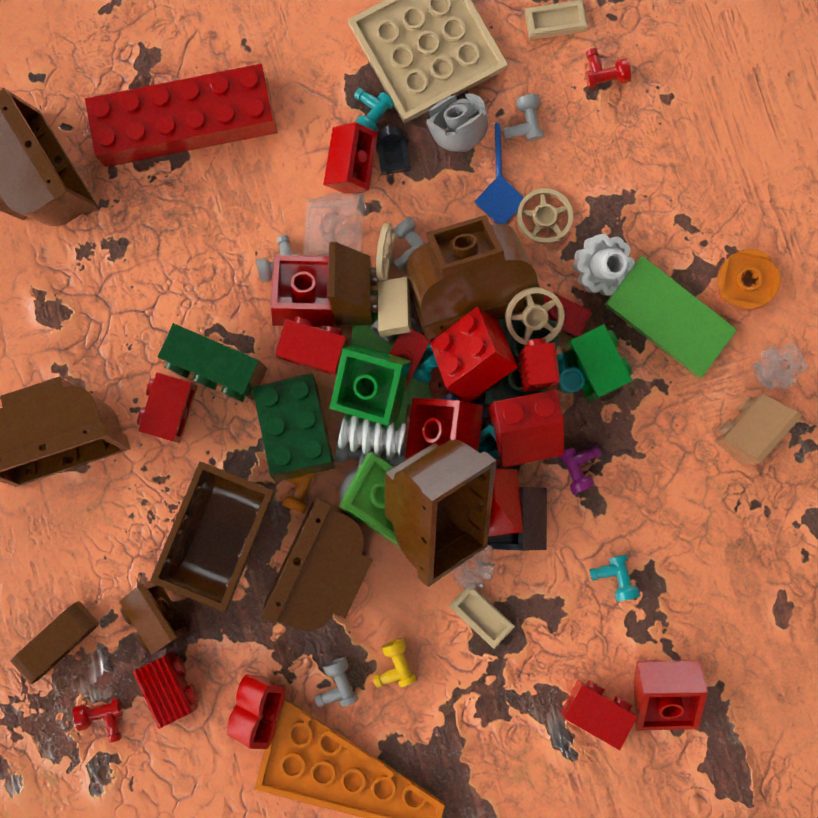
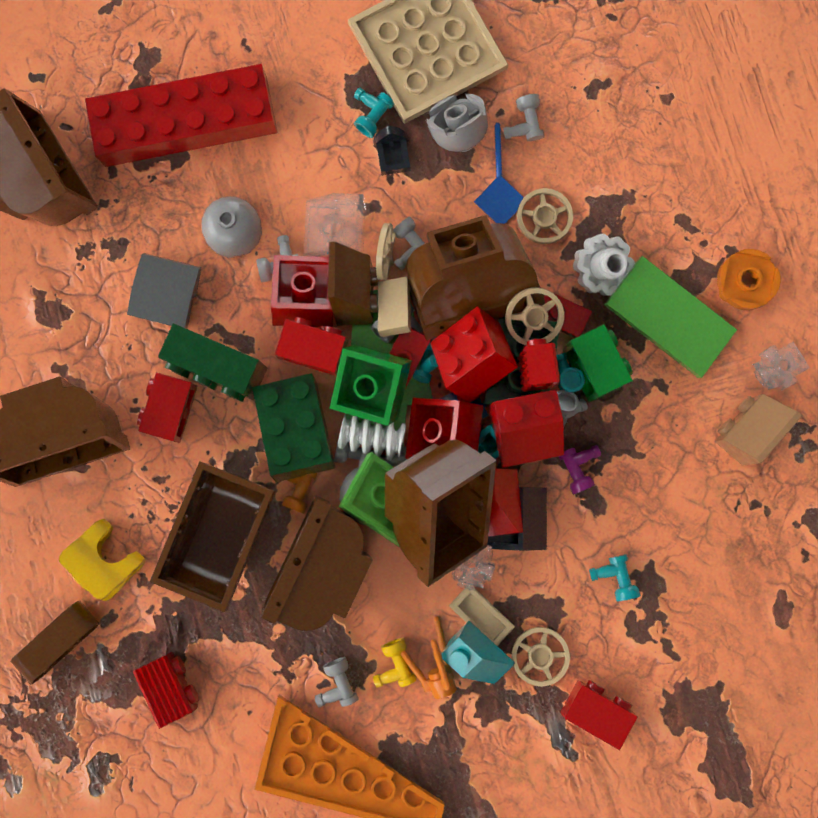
red piece [73,698,123,743] -> none
reddish brown slope [119,581,190,655] -> none
red brick [227,674,285,749] -> none
red brick [323,122,378,194] -> none
tan tile [524,0,588,40] -> none
red piece [585,48,631,89] -> none
red slope [634,660,708,731] -> none
none -> yellow piece [59,519,146,601]
none -> dark grey slope [127,253,202,328]
none -> light grey cylinder [201,196,262,258]
none -> orange plant [401,616,457,699]
none -> teal slope [441,621,515,684]
none -> tan wheel [512,627,570,686]
none -> light grey piece [557,390,588,426]

